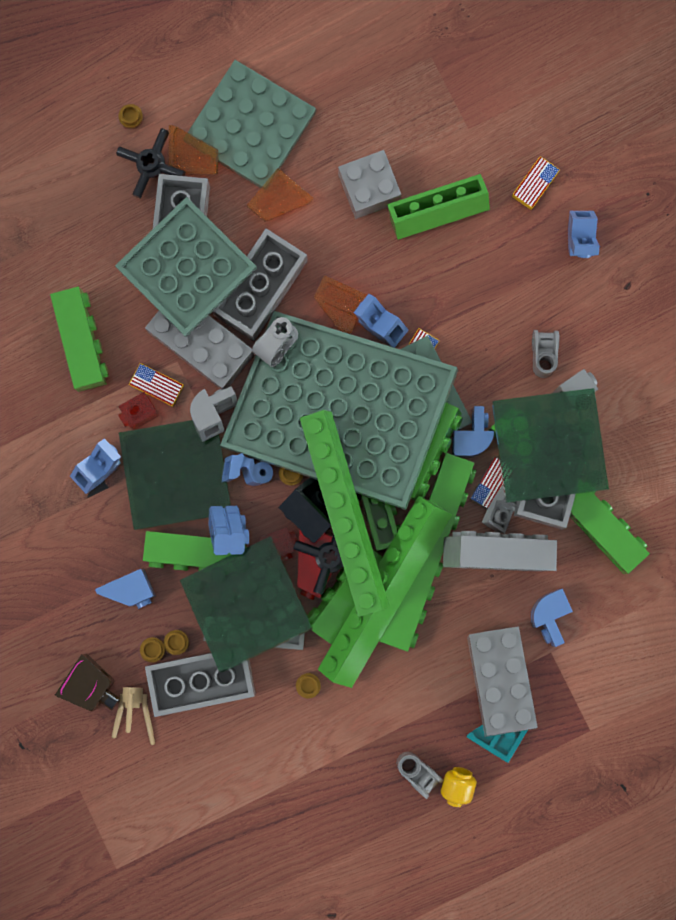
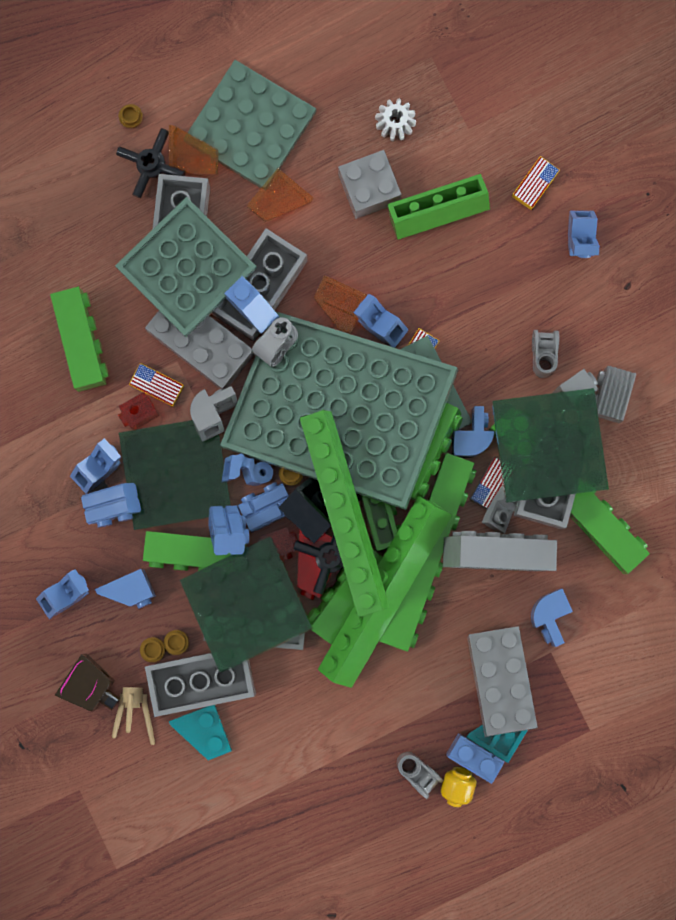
pearl gold plate [296,673,321,699] -> none
none -> medium blue brick [36,569,89,619]
none -> medium blue brick [81,483,141,528]
none -> teal wing [169,705,232,760]
none -> medium blue slope [224,276,279,334]
none -> medium blue brick [238,482,289,533]
none -> white gear [375,99,416,141]
none -> medium blue brick [446,733,504,784]
none -> light grey brick [589,366,636,423]

